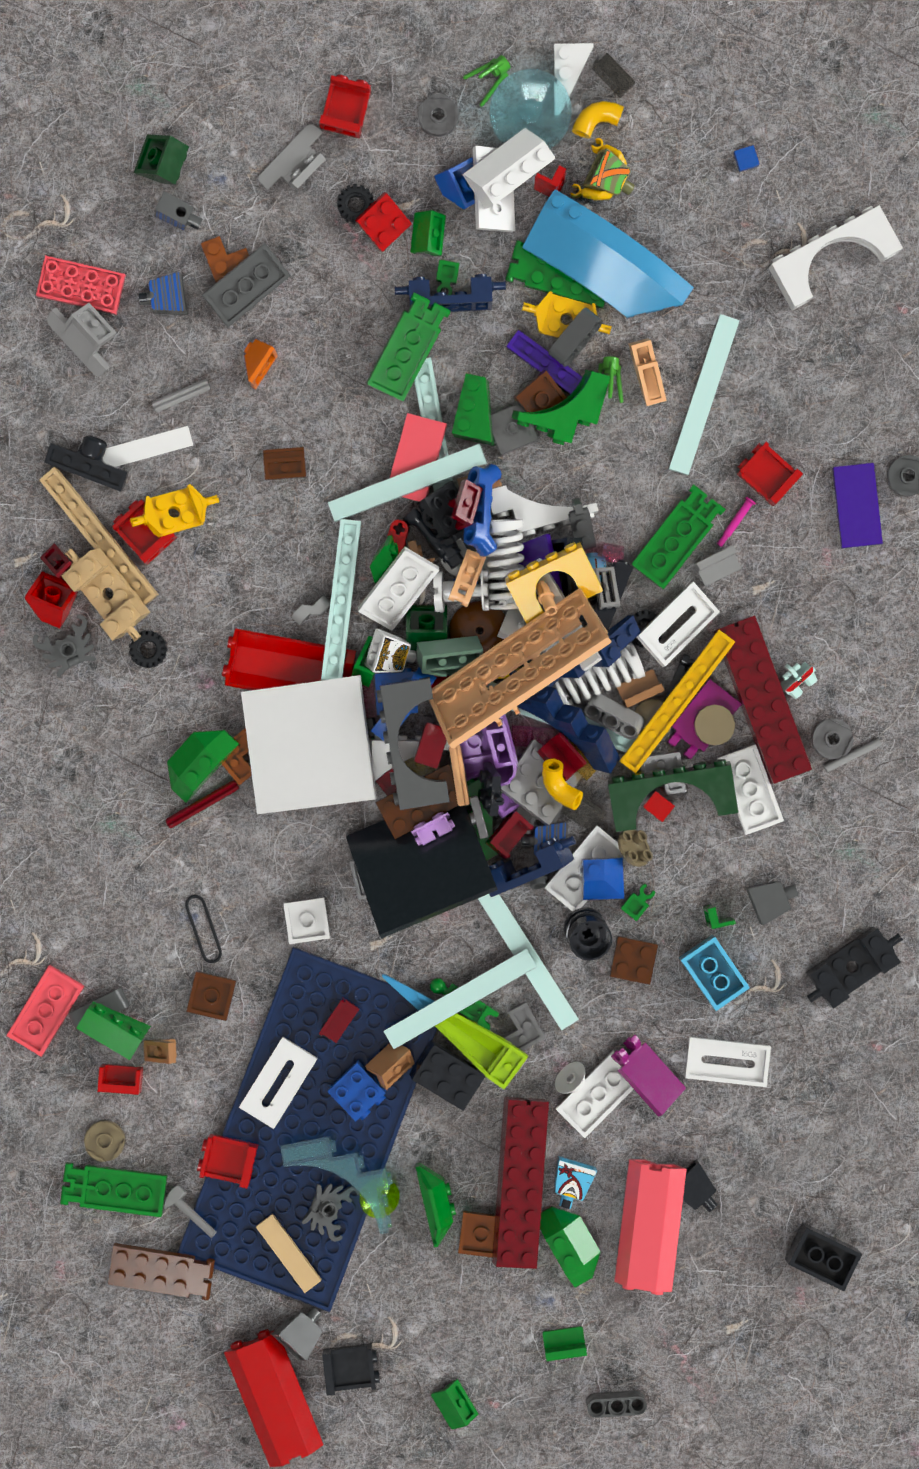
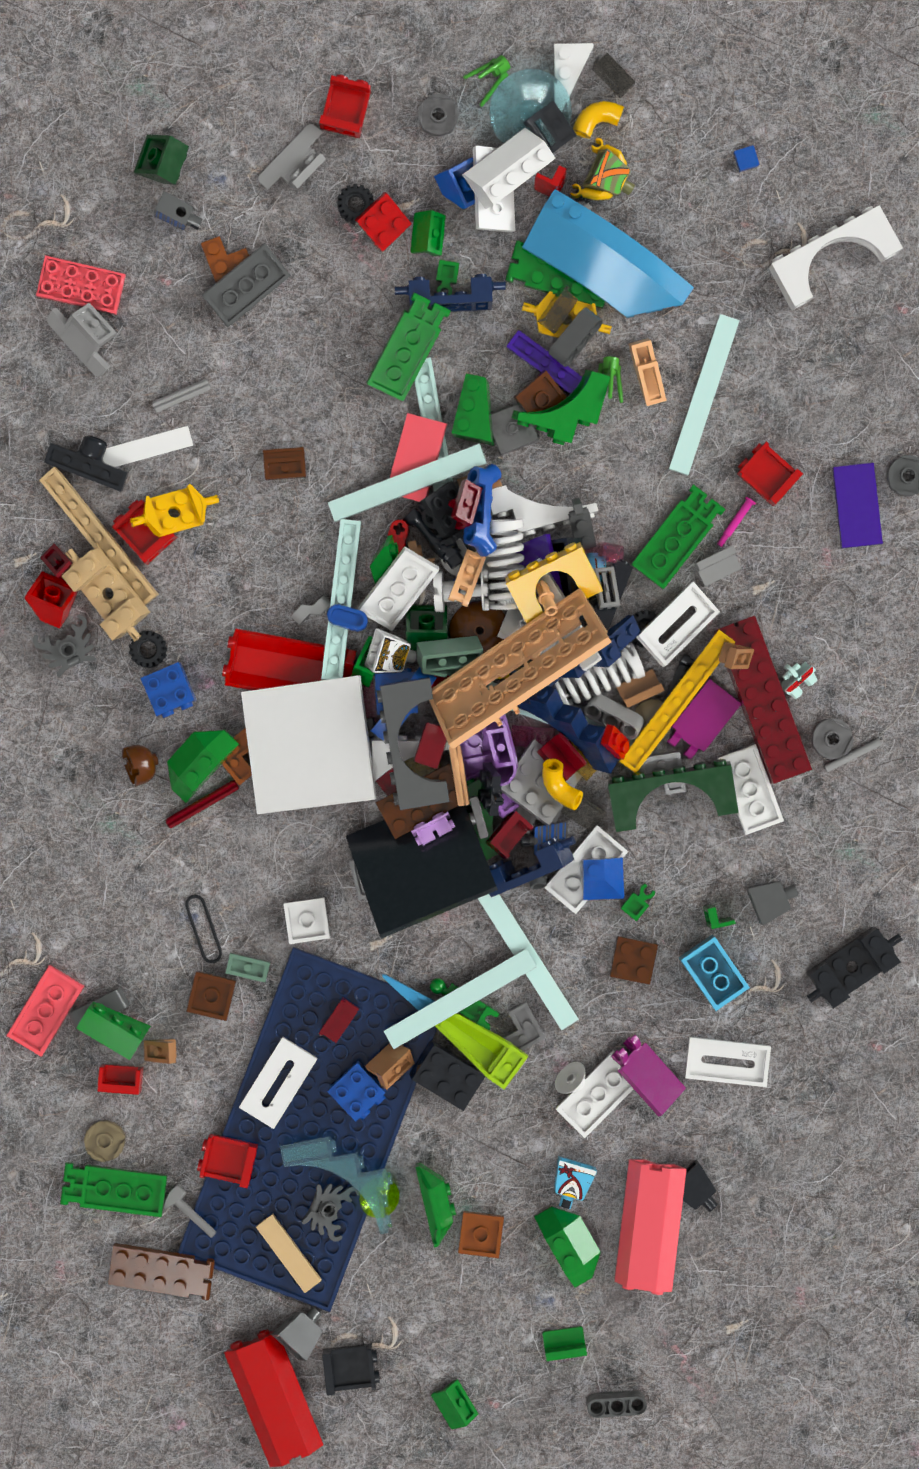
torso [138,272,188,315] -> none
orange slope [244,339,278,390] -> none
dark red piece [492,1097,549,1269] -> none
black wheel [563,907,612,961] -> none
dark tan dish [618,830,653,867] -> none
red panel [643,791,675,822] -> none
dark tan tile [694,705,735,746] -> none
black brick [785,1222,862,1291] -> none
none -> reddish brown cylinder [122,745,159,787]
none -> blue brick [140,662,197,718]
none -> sand green plate [225,953,270,983]
none -> blue tile [327,604,368,632]
none -> black plate [523,100,577,153]
none -> clear smoke panel [538,285,578,334]
none -> red plate [601,724,630,760]
none -> medium nougat slope [719,642,754,669]

